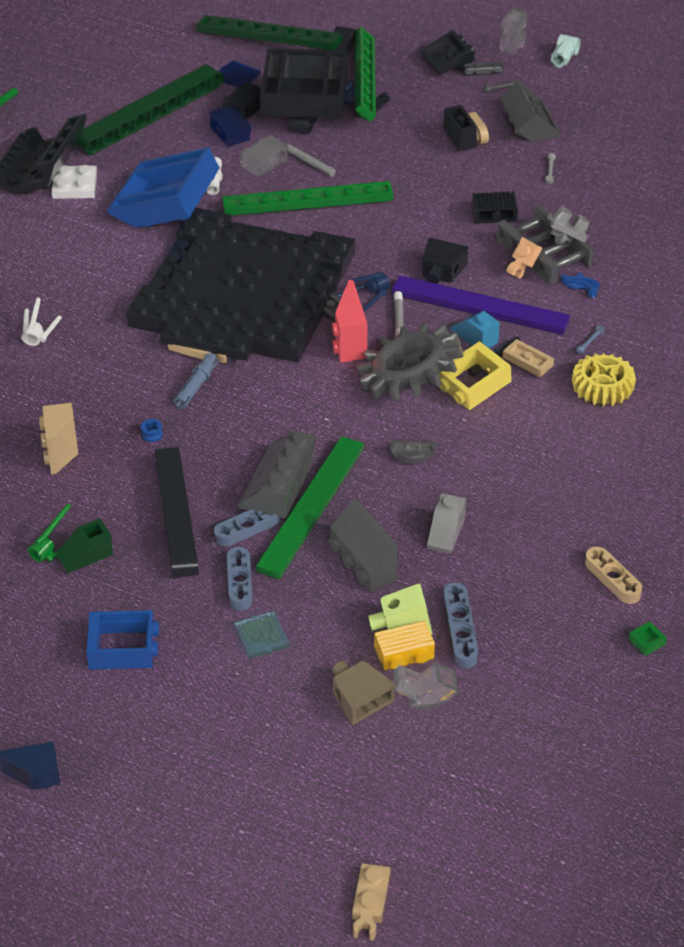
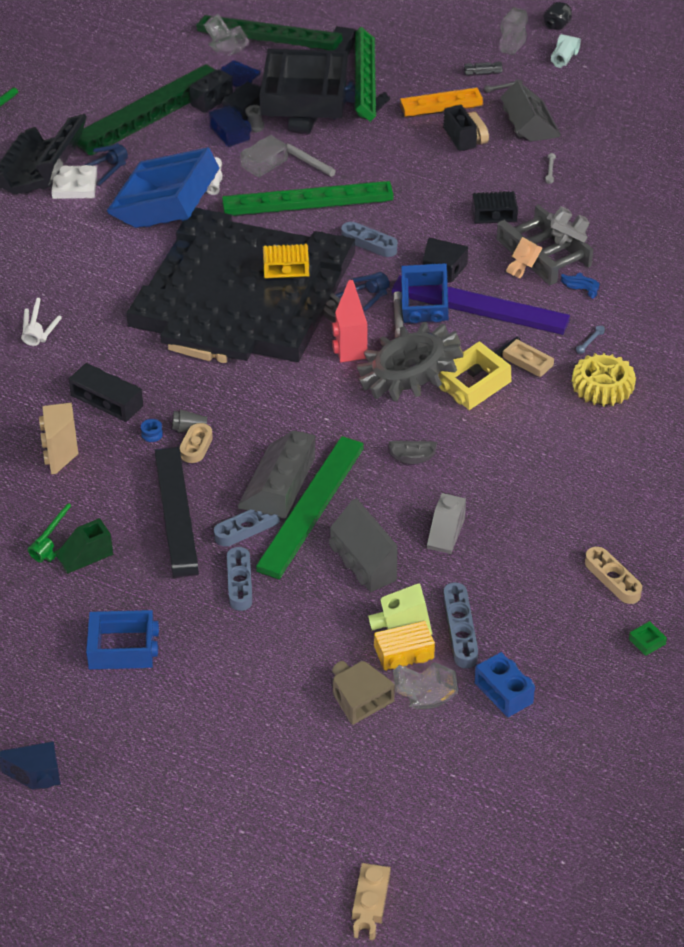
sand blue pin [173,353,219,409] -> none
clear light blue piece [234,611,290,659] -> none
black plate [420,30,476,76] -> none
dark azure slope [451,311,500,348] -> none
none -> black brick [68,363,144,422]
none -> dark blue plant [82,143,128,186]
none -> dark grey cone [172,409,207,433]
none -> tan plate [180,423,213,463]
none -> black brick [190,69,233,113]
none -> clear brick [204,13,250,56]
none -> dark grey bush [246,105,265,133]
none -> yellow brick [263,244,309,278]
none -> sand blue beam [341,222,397,257]
none -> light orange plate [400,88,483,117]
none -> blue window [402,264,449,323]
none -> blue brick [475,652,535,718]
none -> black head [543,2,572,30]

